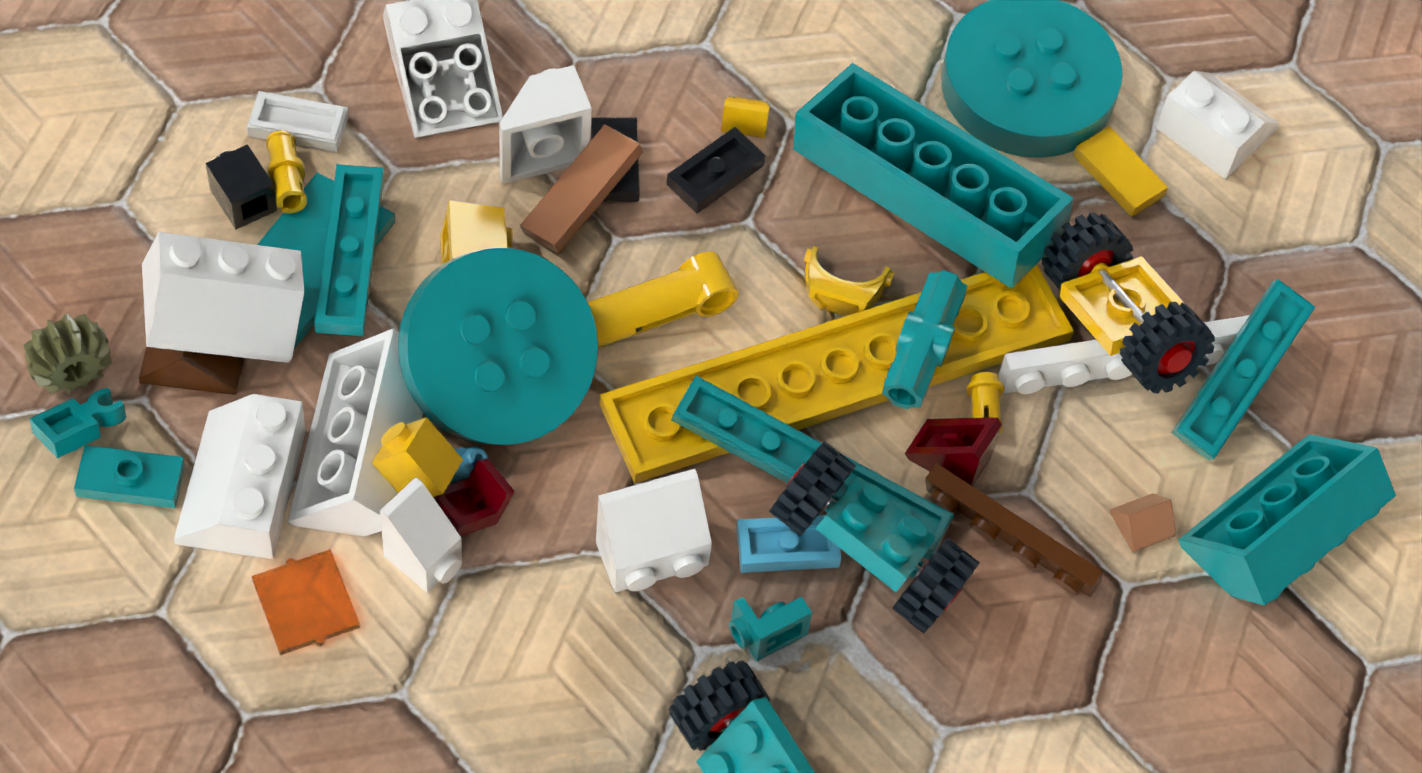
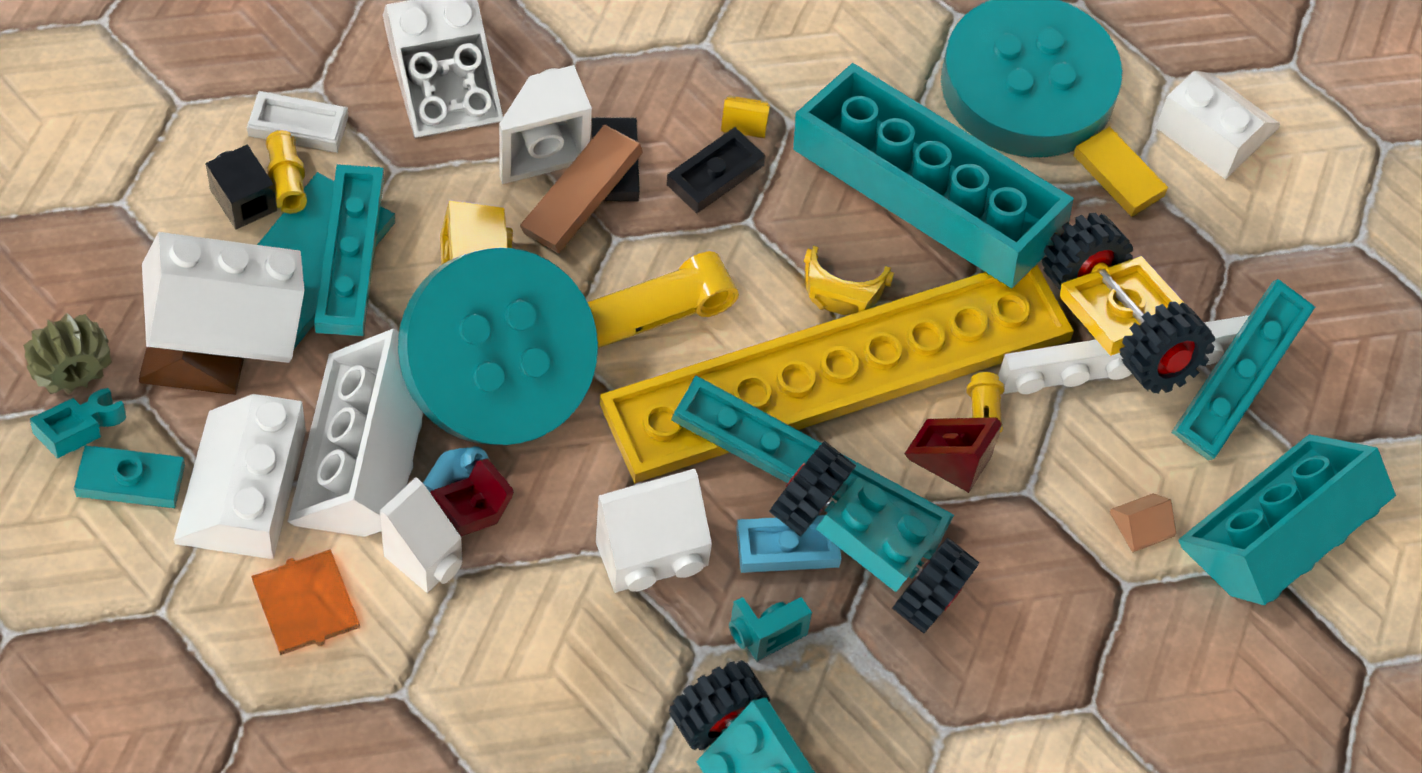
yellow brick [372,417,463,497] -> none
teal piece [882,270,967,410] -> none
reddish brown plate [925,463,1103,597] -> none

